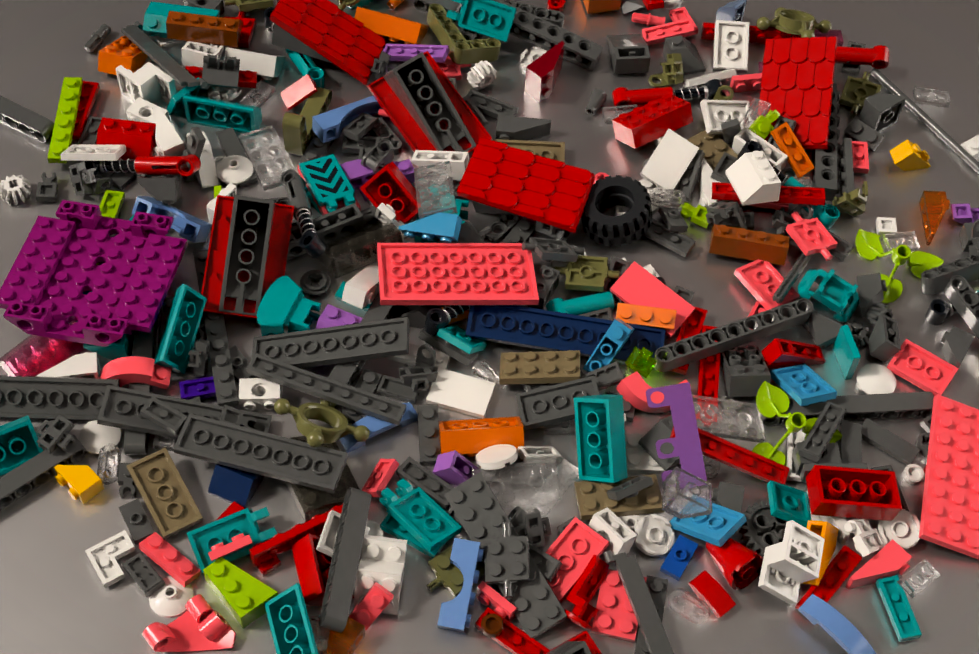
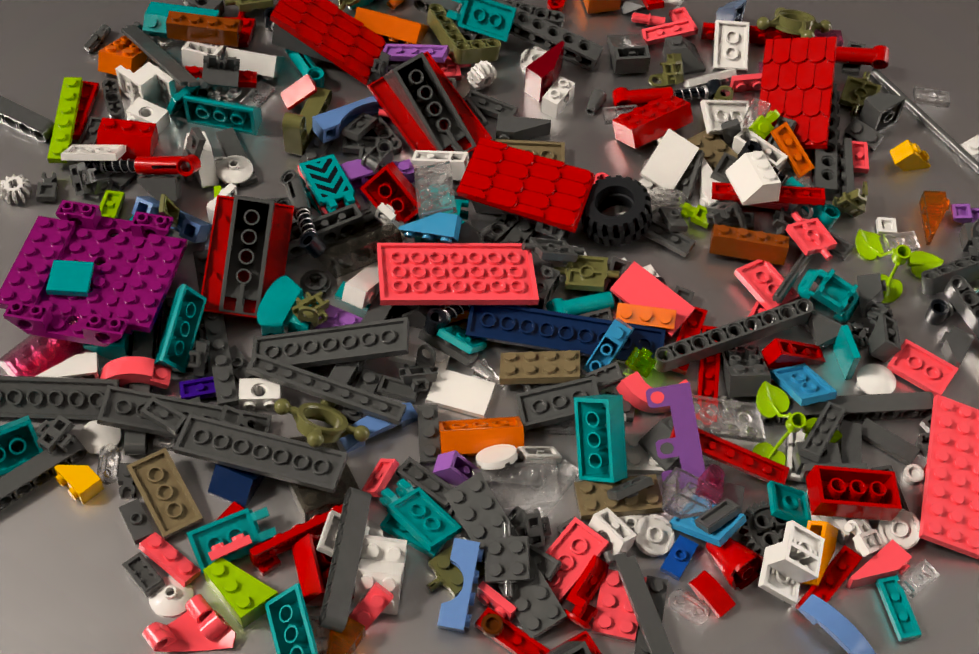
white plate [85,530,136,588] -> none
white slope [155,107,185,156] -> none
clear plate [238,125,296,191] -> none
none -> teal tile [46,260,95,297]
none -> dark grey beam [102,78,125,120]
none -> olive slope [159,194,180,227]
none -> olive piece [292,291,330,327]
none -> white brick [541,76,575,119]
none -> dark grey tile [694,498,742,535]
none -> clear pink piece [695,464,725,505]

